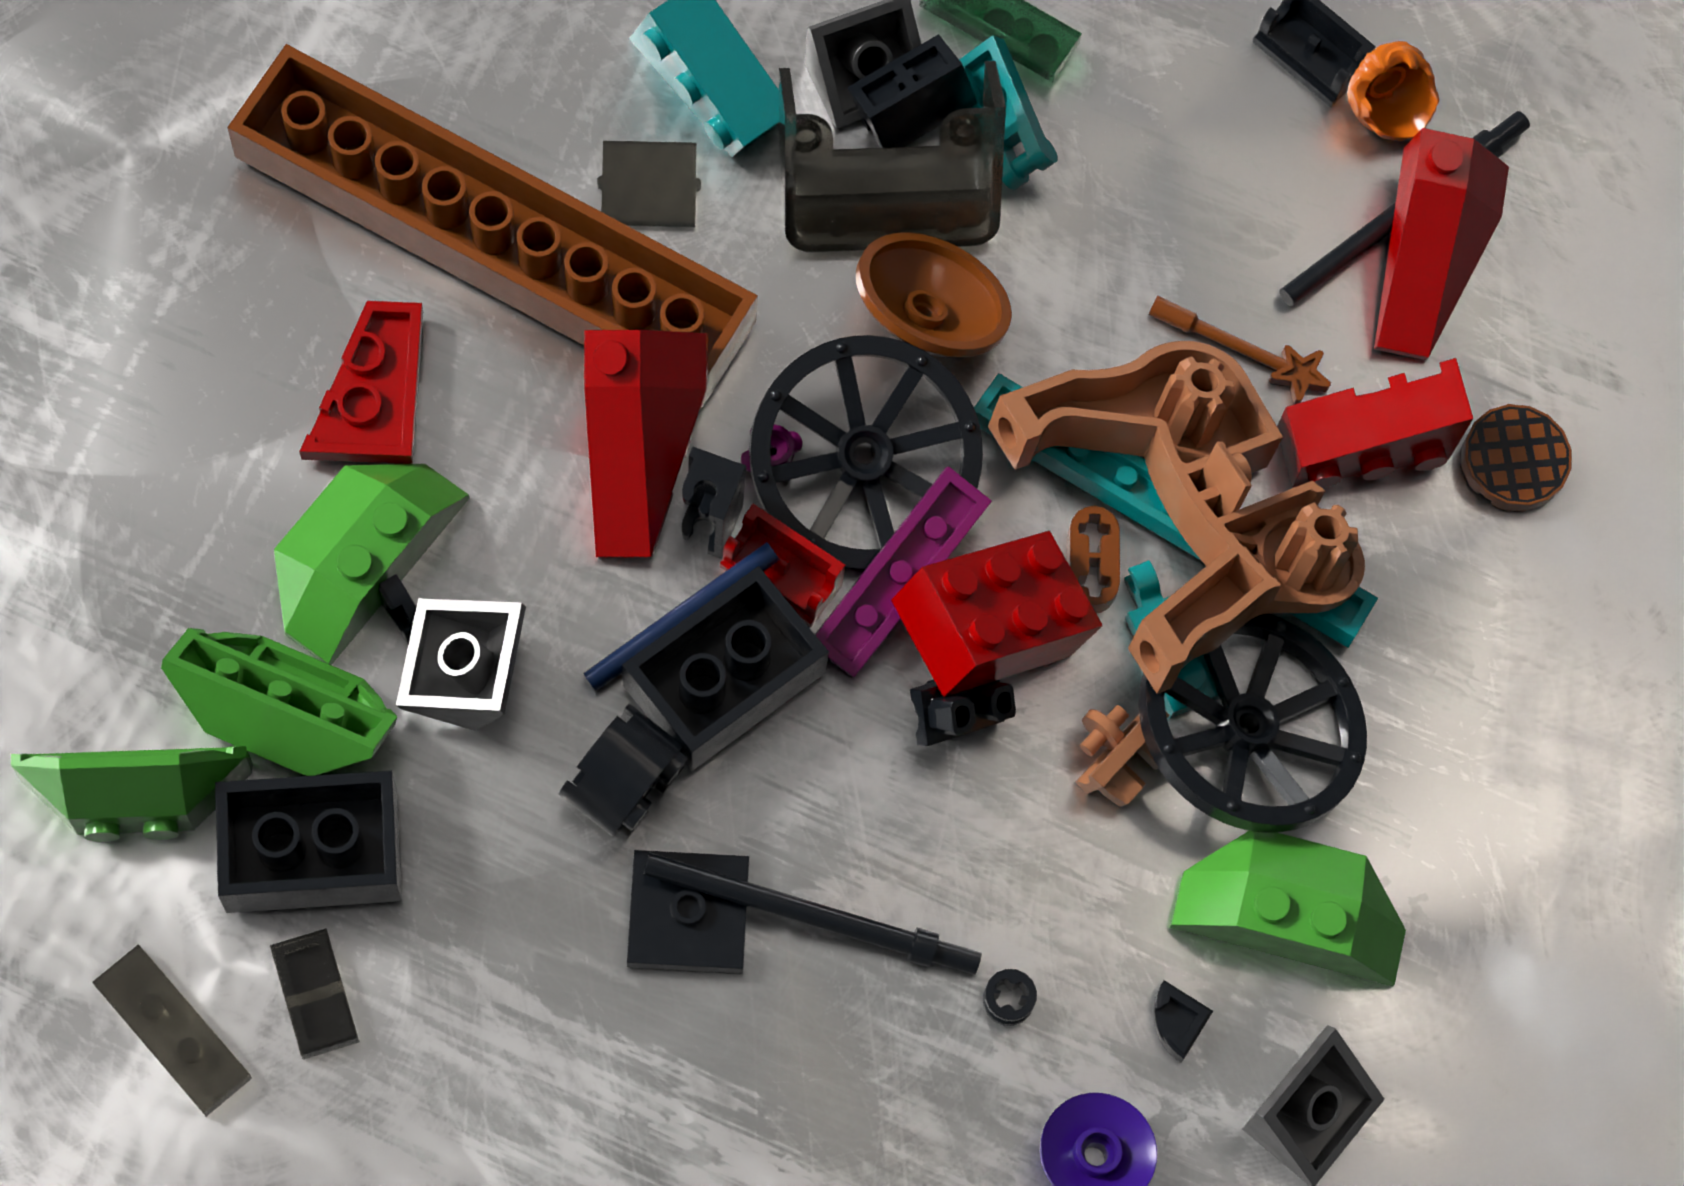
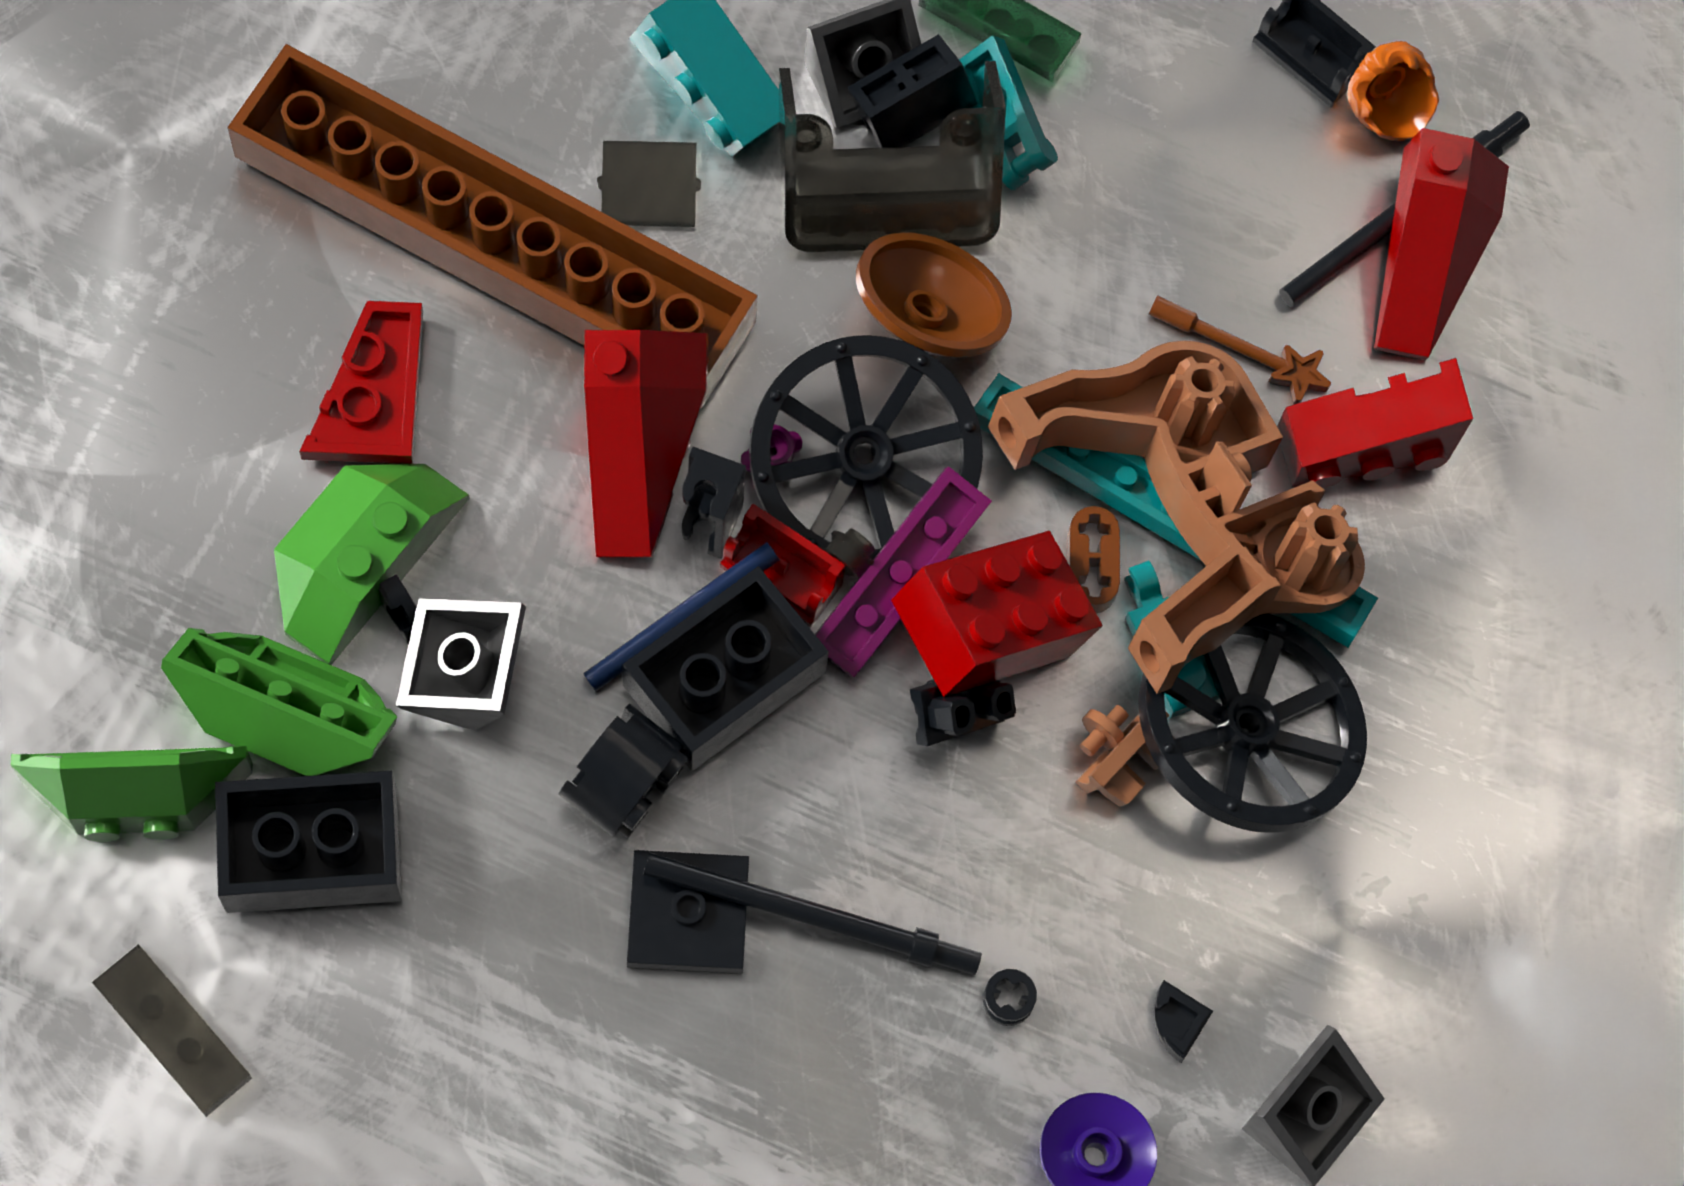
clear smoke tile [270,928,360,1060] -> none
bright green wedge [1170,831,1406,987] -> none
tile [1461,404,1572,512] -> none
none -> clear smoke plate [824,528,875,580]

